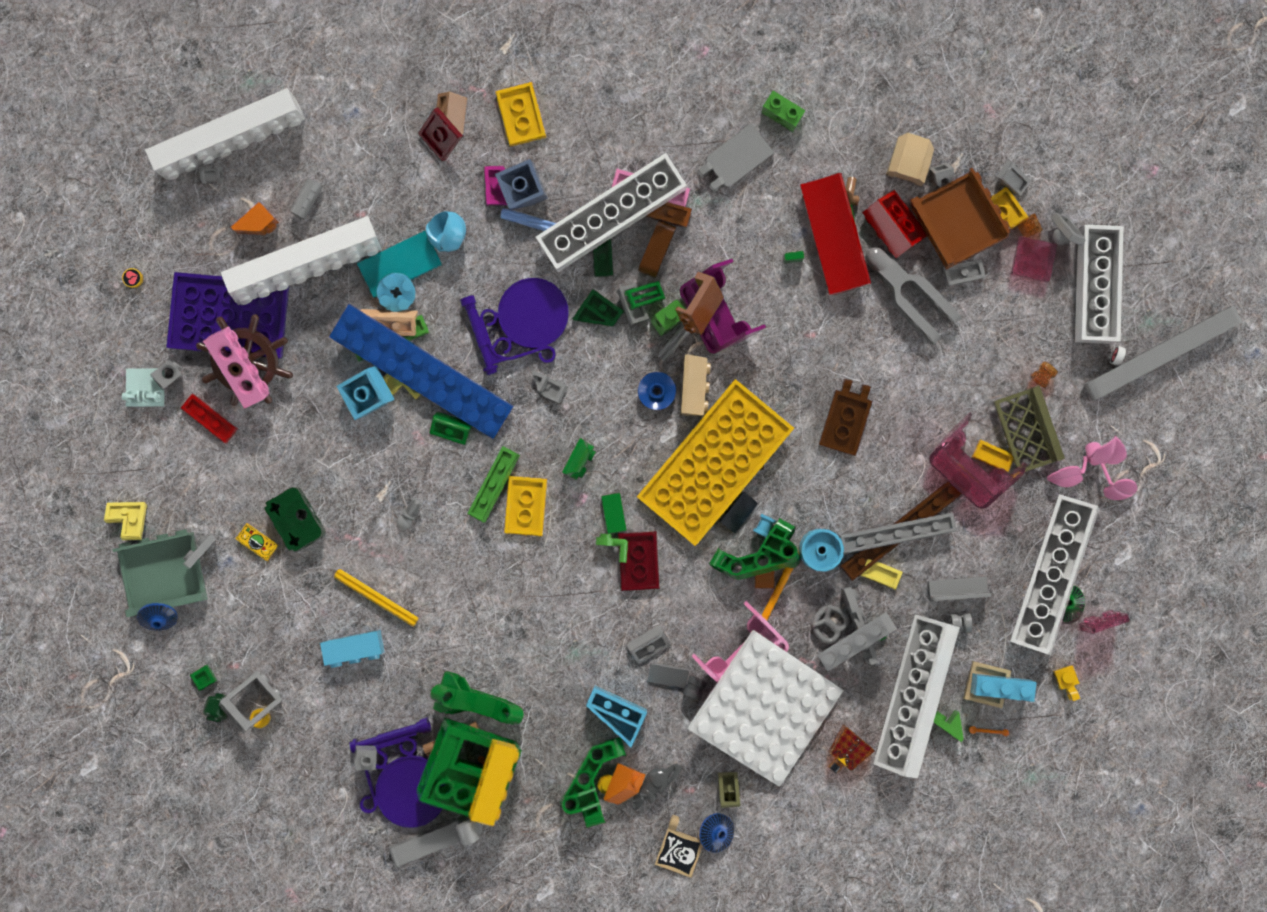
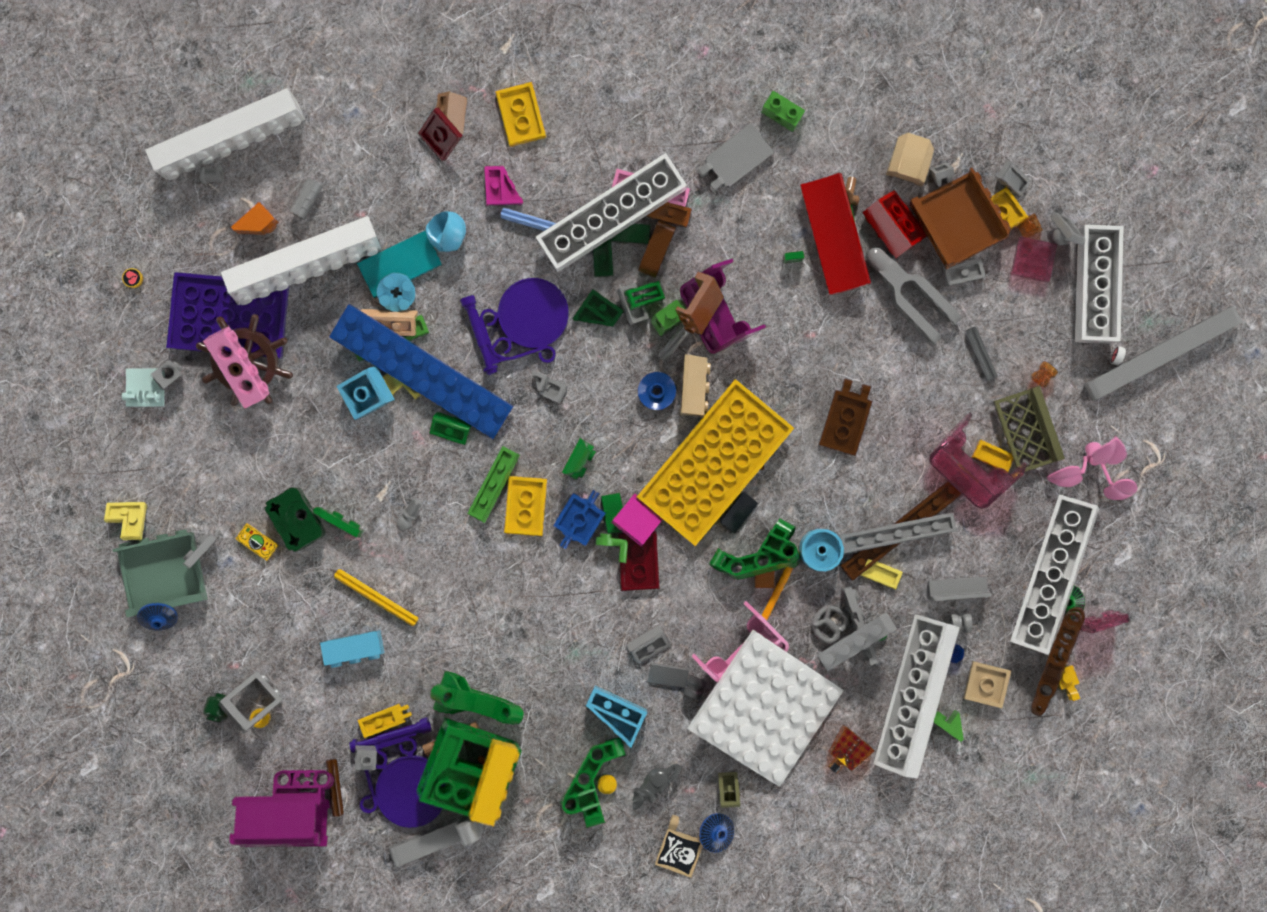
red tile [180,393,238,444] -> none
green tile [190,664,218,691] -> none
sand blue slope [495,159,548,210] -> none
orange slope [603,763,646,805] -> none
medium azure bush [753,514,776,537] -> none
orange hinge [968,726,1009,736] -> none
medium azure brick [970,673,1036,702] -> none
none -> magenta piece [229,770,334,847]
none -> green hinge [313,507,364,538]
none -> reddish brown axle [326,759,344,817]
none -> yellow hinge [357,703,412,738]
none -> blue plate [553,490,606,549]
none -> dark green slope [611,223,651,245]
none -> dark pink tile [611,493,663,546]
none -> clear blue plate [950,644,964,663]
none -> dark grey axle [966,327,998,381]
none -> reddish brown piece [1031,607,1085,717]

